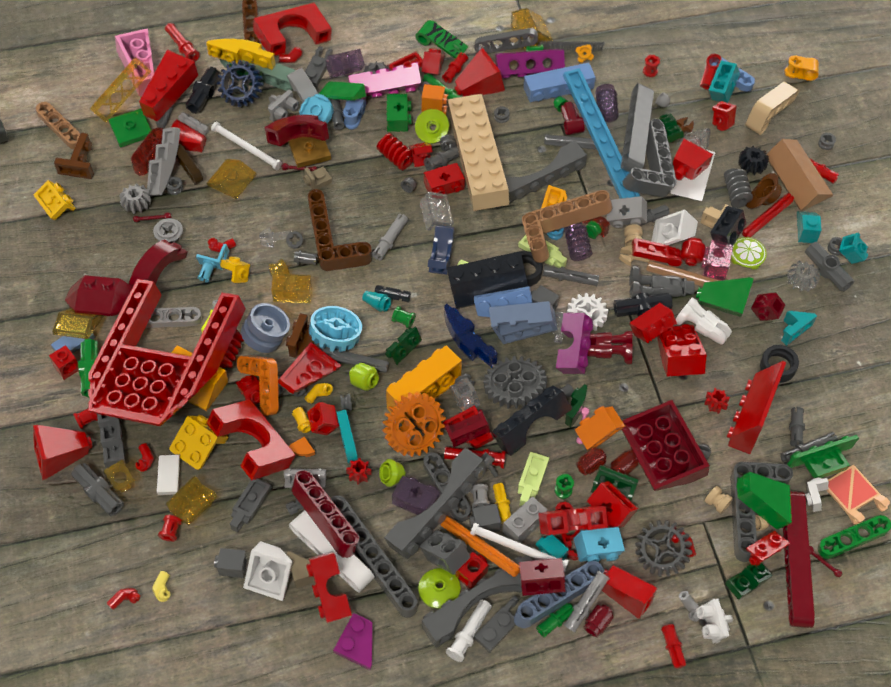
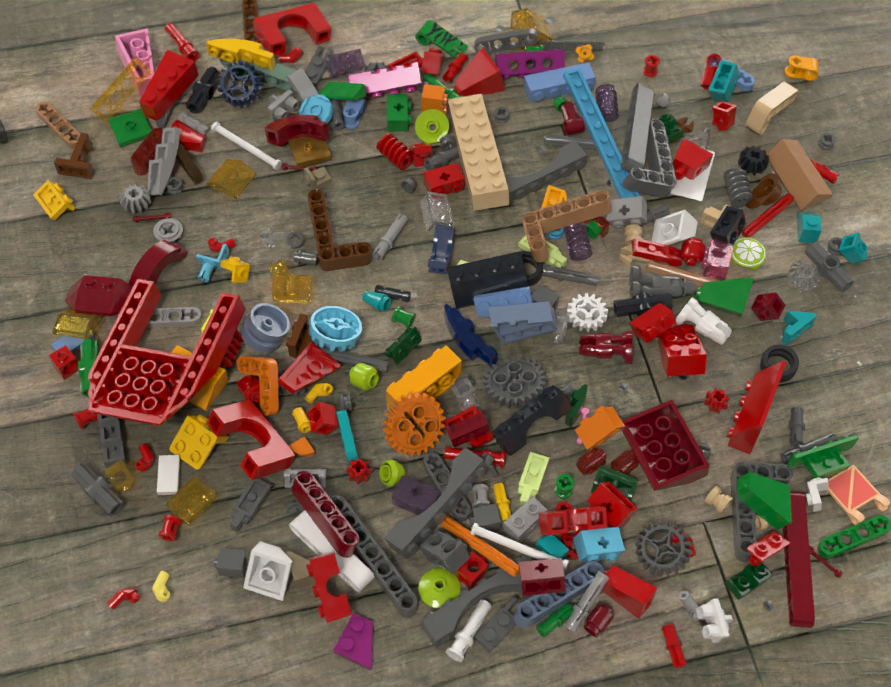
red slope [33,425,92,480] -> none
magenta arch [556,313,593,374] -> none

